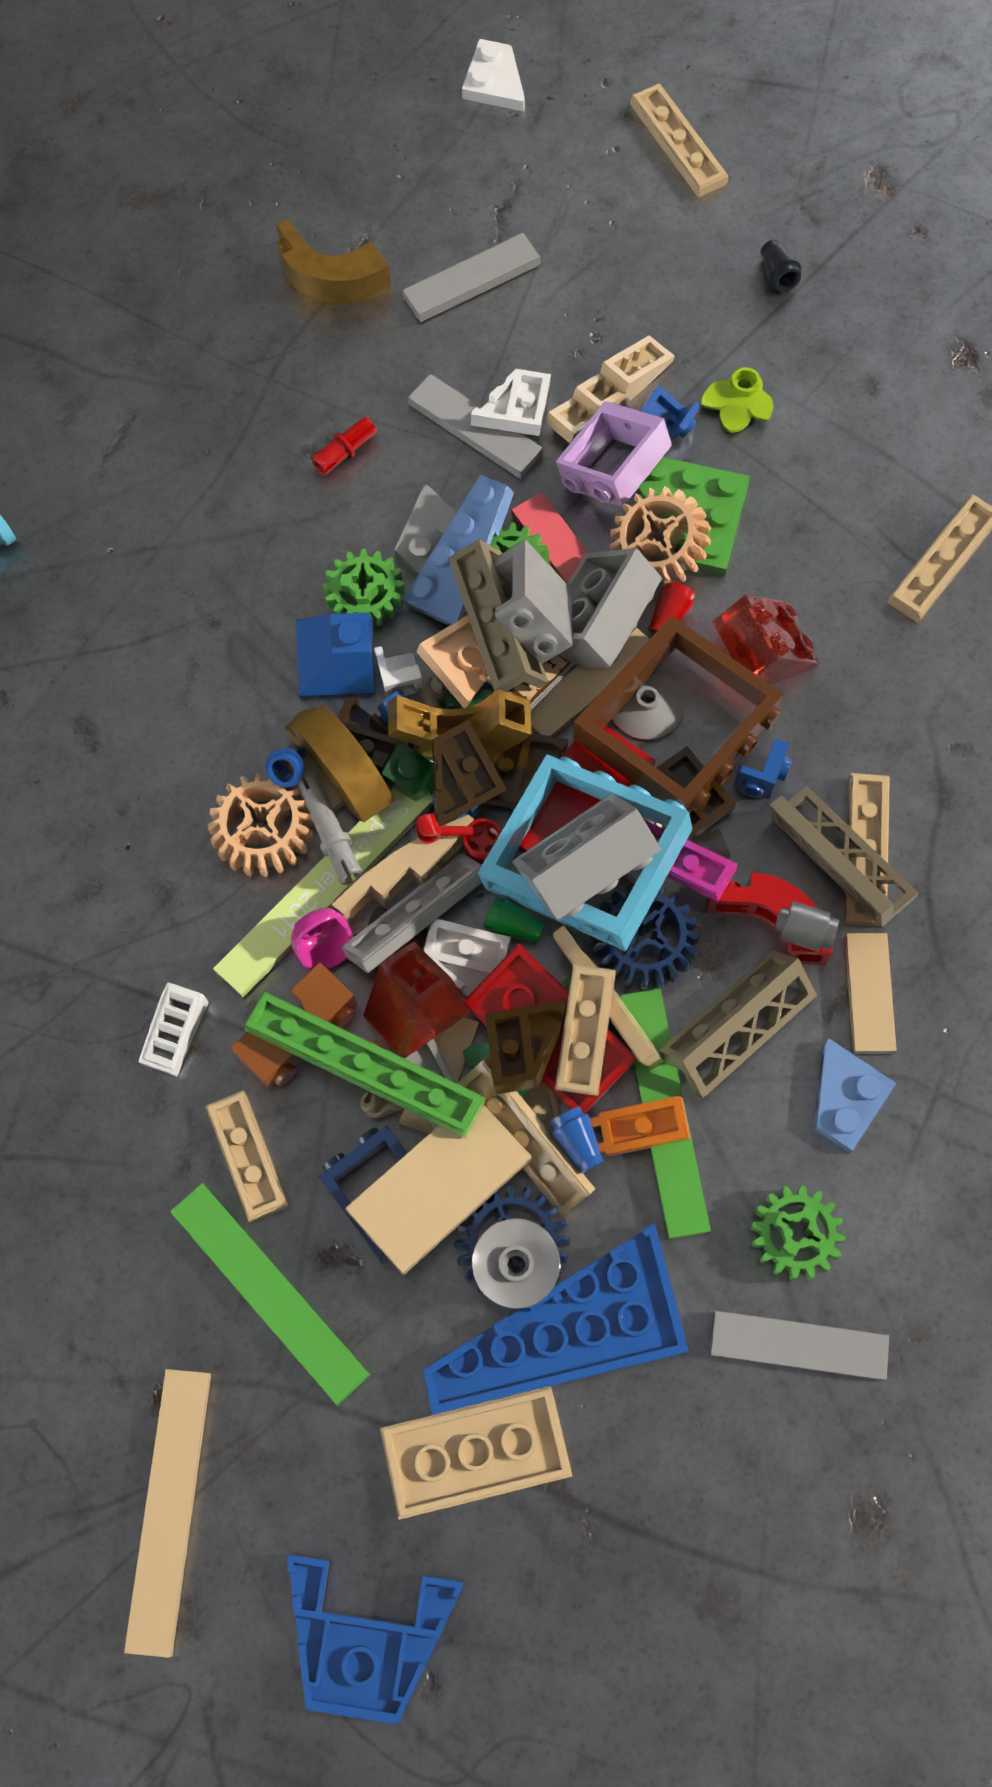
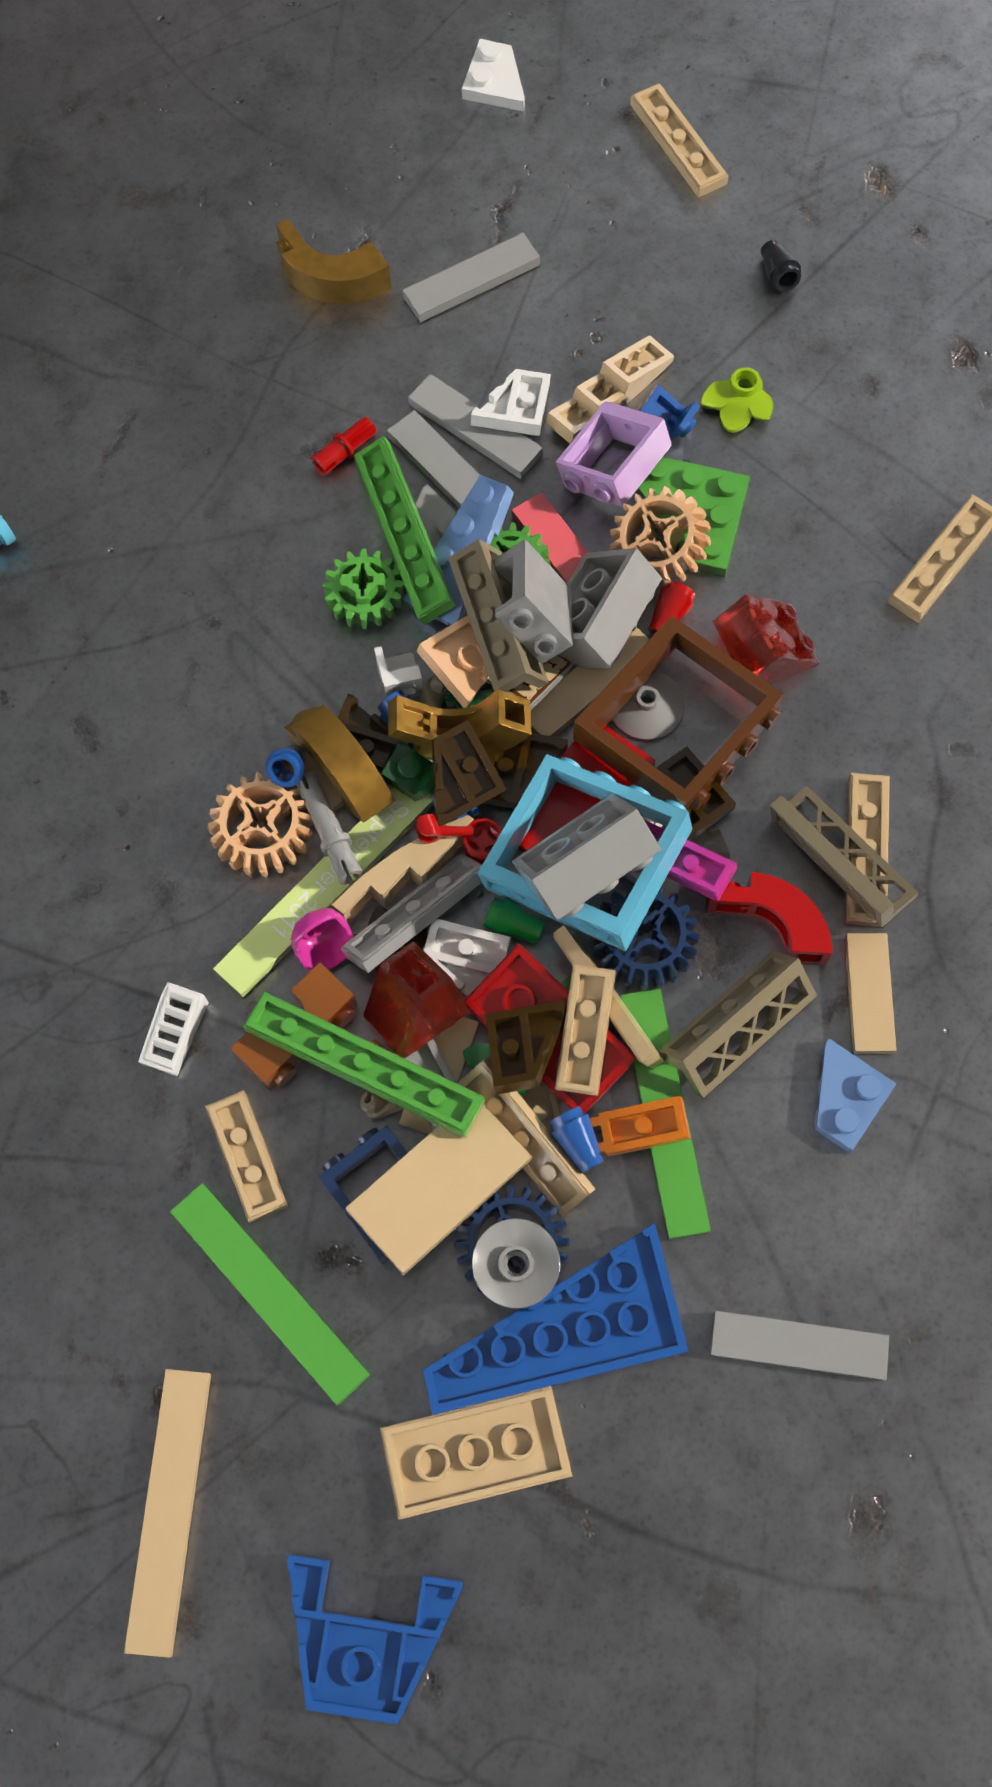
blue slope [296,613,376,696] -> none
blue bracket [733,739,792,799] -> none
bright green gear [750,1185,846,1281] -> none
flat silver brick [774,901,839,952] -> none
none -> bright green tile [354,436,456,625]
none -> light grey tile [387,410,509,510]

